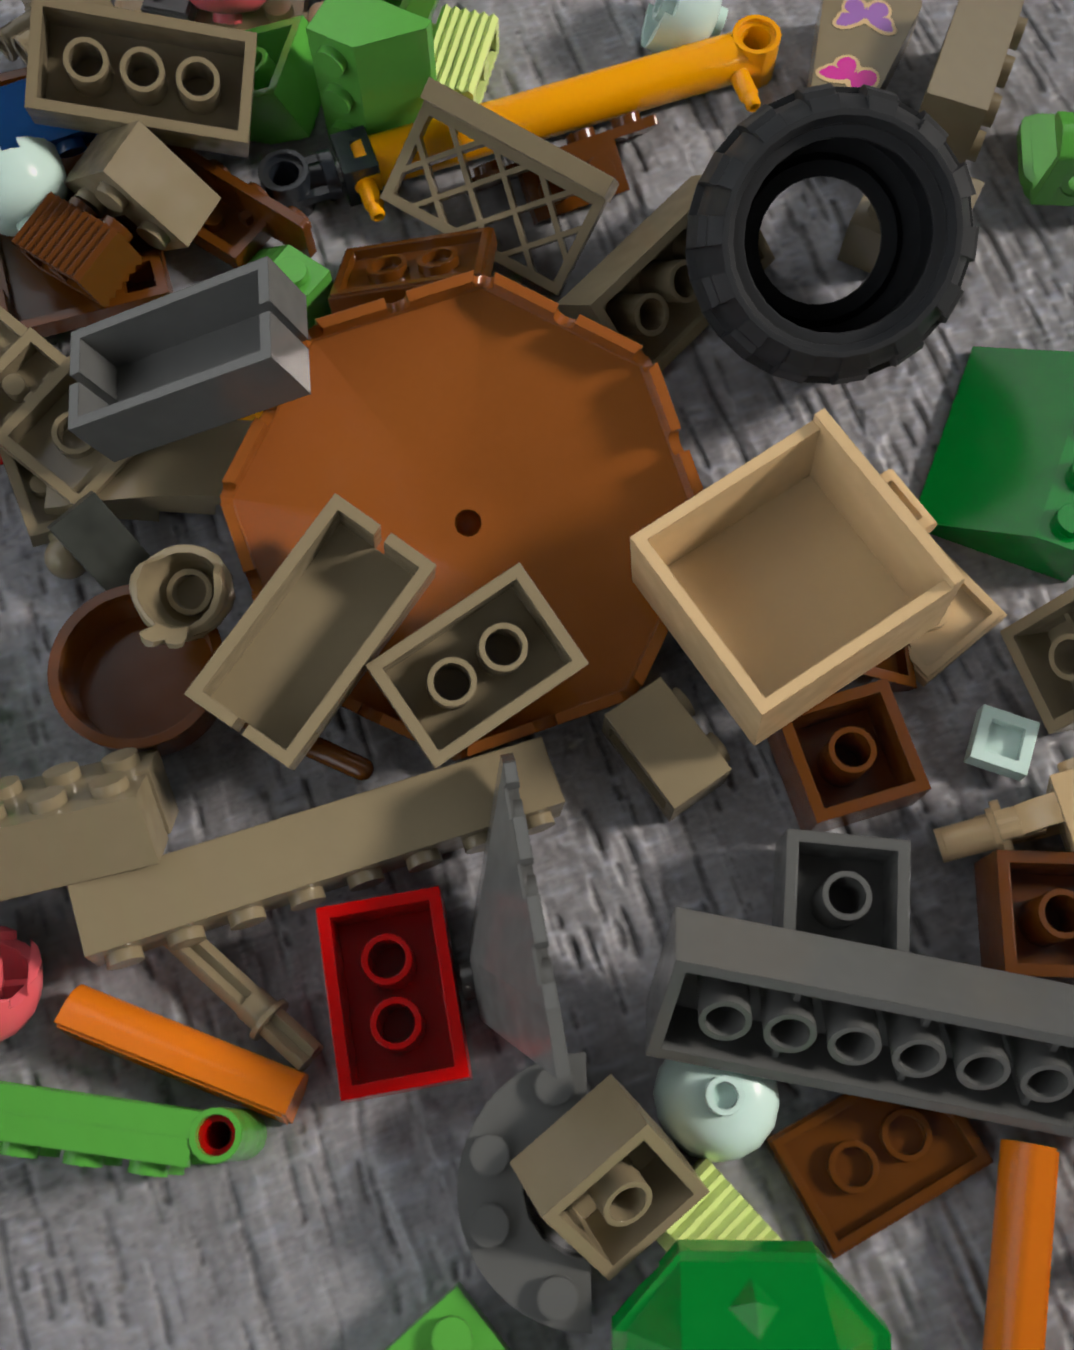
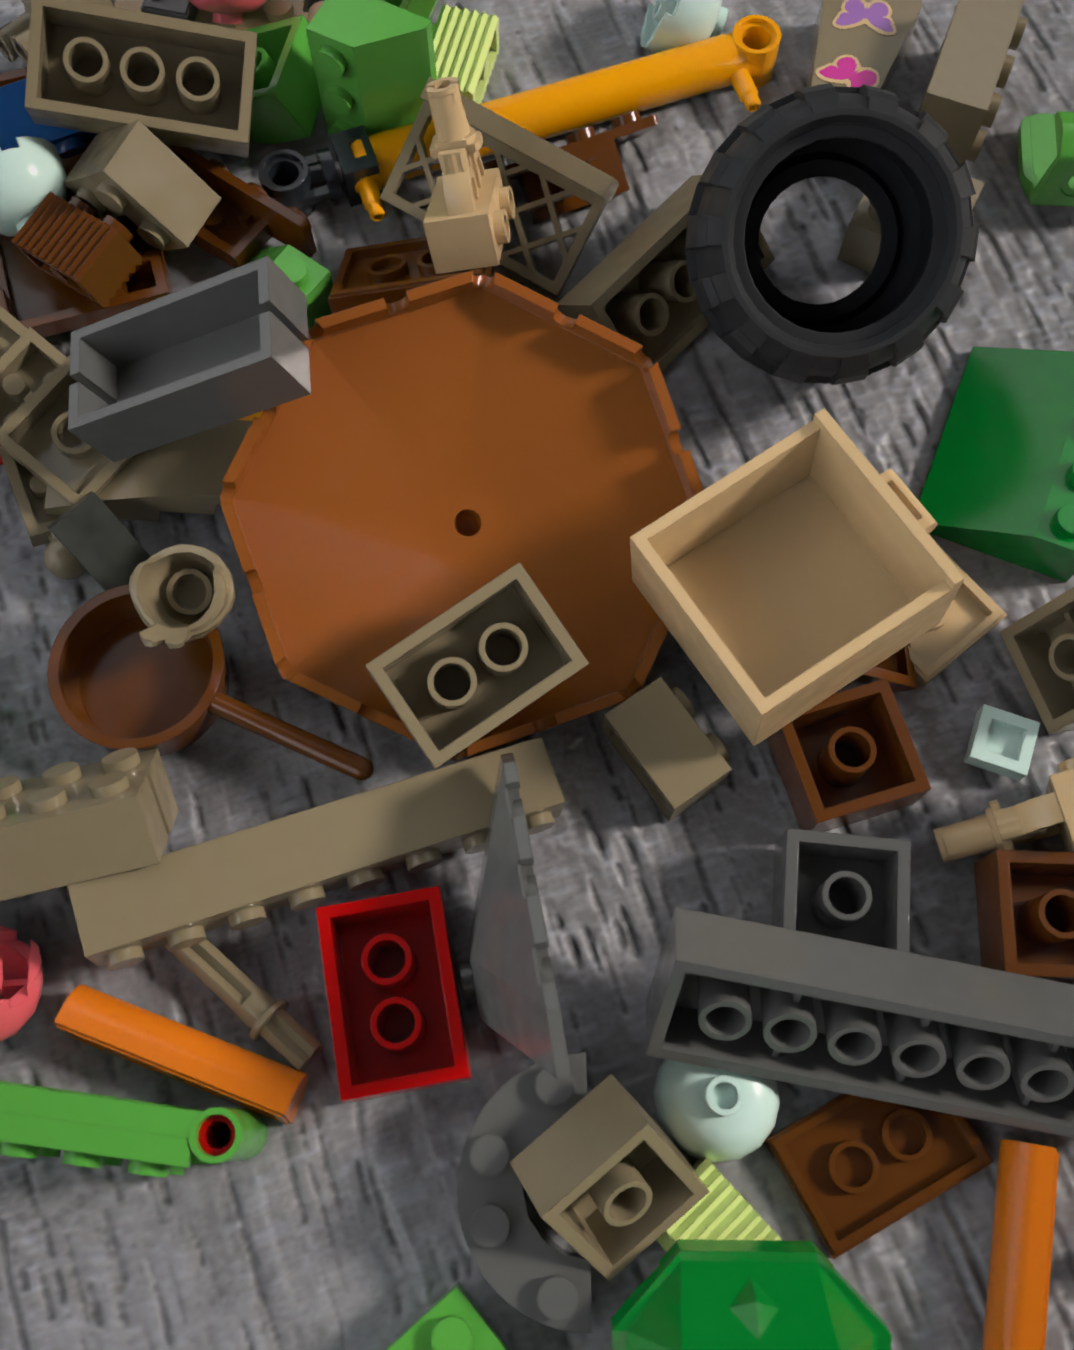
dark tan piece [184,493,437,771] -> none
none -> tan brick [423,77,515,274]

